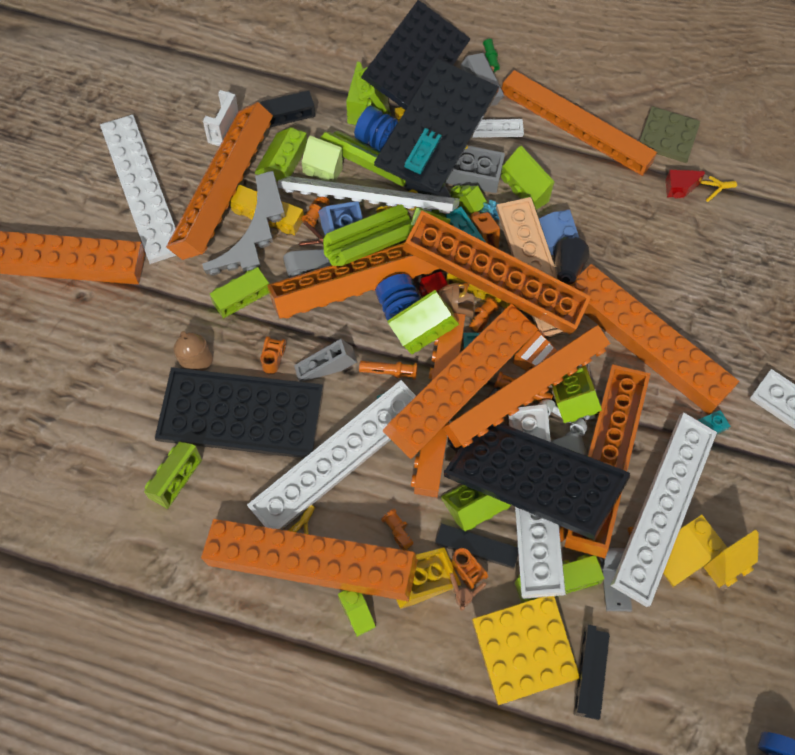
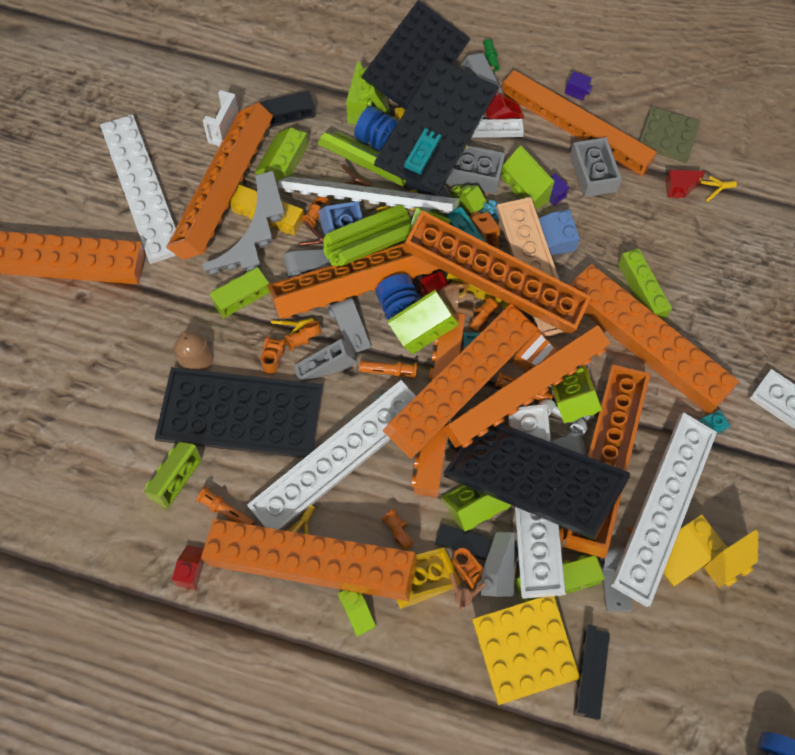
yellowish green slope [302,136,343,182] -> none
black cone [553,236,590,285] -> none
none -> red slope [172,545,204,590]
none -> orange pin [196,486,255,525]
none -> yellow plant [271,318,314,342]
none -> orange connector [285,321,322,351]
none -> light grey door [327,297,371,353]
none -> copper plant [341,164,372,187]
none -> light grey slope [481,532,515,597]
none -> red slope [486,93,524,119]
none -> dark purple brick [549,173,570,206]
none -> dark purple brick [565,71,593,101]
none -> light grey brick [570,137,622,197]
none -> lime brick [618,248,672,320]

